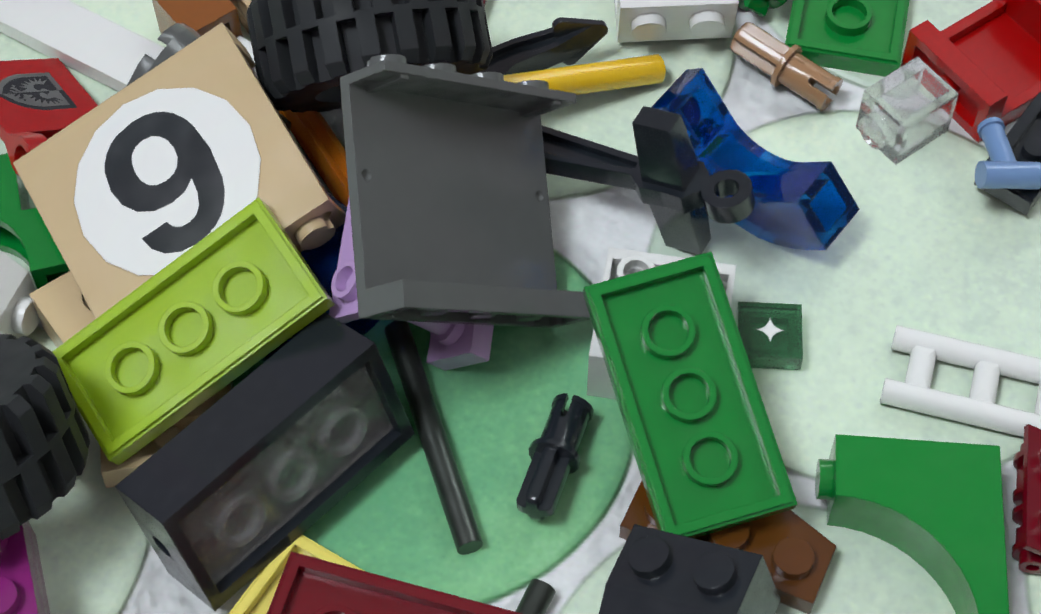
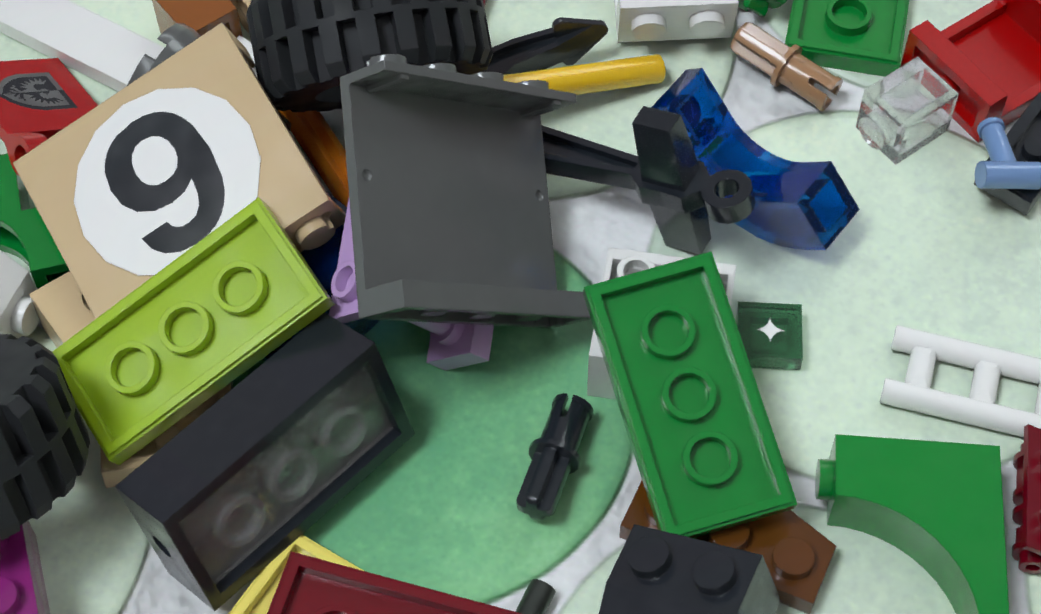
pearl dark grey bar [384,321,483,555] -> none

